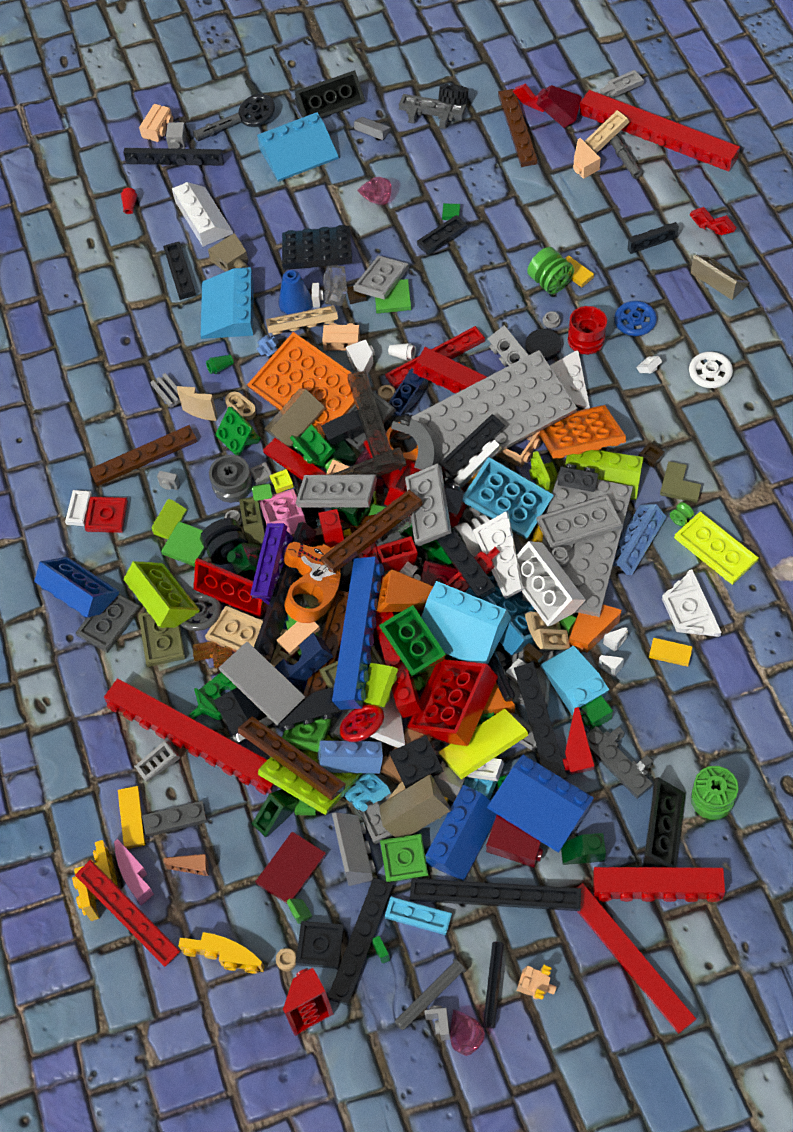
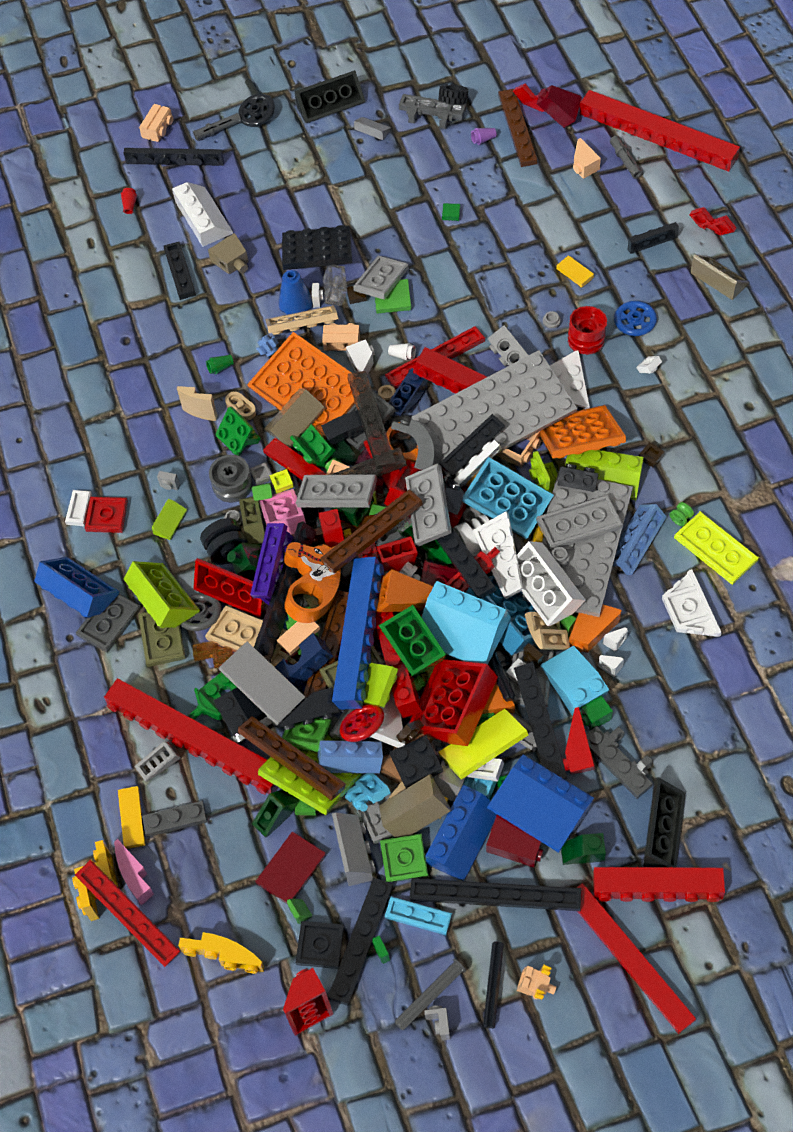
reddish brown plate [89,425,197,486] -> none
light grey tile [151,373,180,408] -> none
bright green tile [161,522,205,567] -> none
nougat slope [164,854,209,876] -> none
light grey brick [166,122,187,149] -> none
dark azure slope [201,267,254,339] -> none
dark azure slope [257,112,339,182] -> none
tan tile [276,948,296,971] -> none
clear pink piece [357,177,392,205] -> none
black plate [417,215,467,255] -> none
clear pink piece [450,1009,485,1056] -> none
black tile [525,329,561,361] -> none
bright green wheel [527,247,574,294] -> none
tan plate [584,110,629,153] -> none
light grey hinge [600,70,644,97] -> none
yellow tile [649,638,693,667] -> none
olive tile [660,461,702,503] -> none
white plate [689,352,733,388] -> none
bright green wheel [691,766,739,820] -> none
none -> dark brown plate [396,719,424,743]
none -> medium lavender cone [471,128,497,145]

